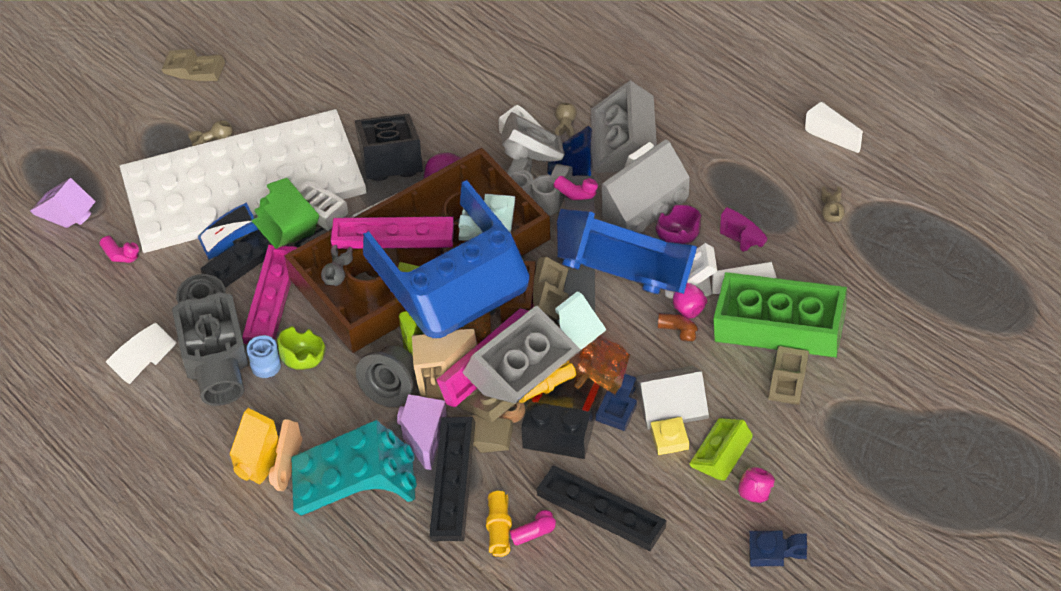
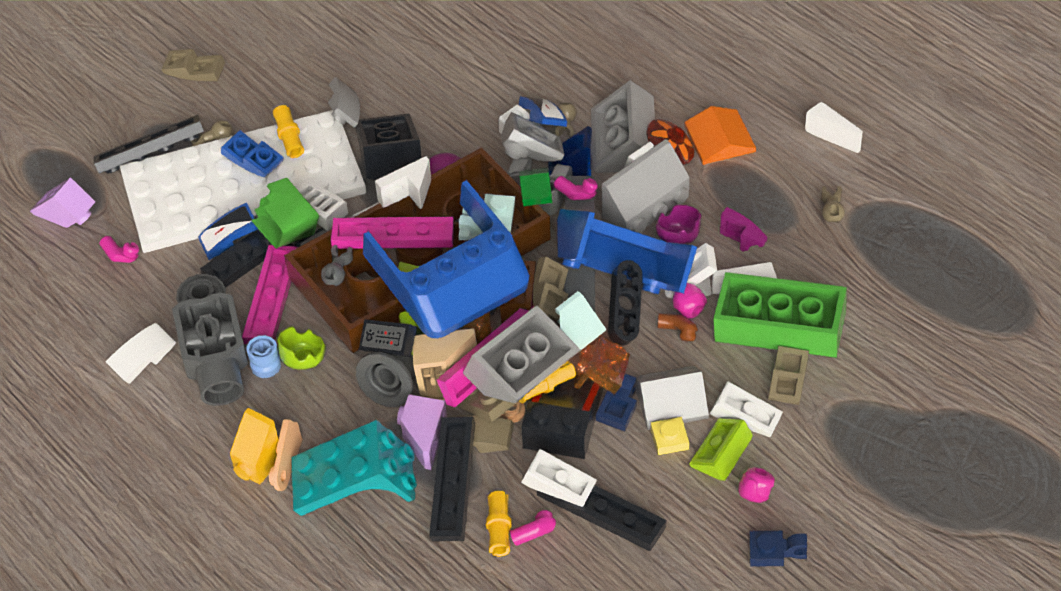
none -> plate [93,114,204,174]
none -> blue slope [221,130,284,177]
none -> yellow pin [273,105,304,158]
none -> light grey slope [328,77,360,128]
none -> tile [358,319,417,358]
none -> white slope [375,156,431,209]
none -> blue slope [519,96,567,127]
none -> green slope [519,168,553,207]
none -> white slope [521,449,597,507]
none -> black beam [608,260,642,346]
none -> clear red dish [646,119,695,165]
none -> orange slope [684,106,756,165]
none -> white slope [709,381,783,437]

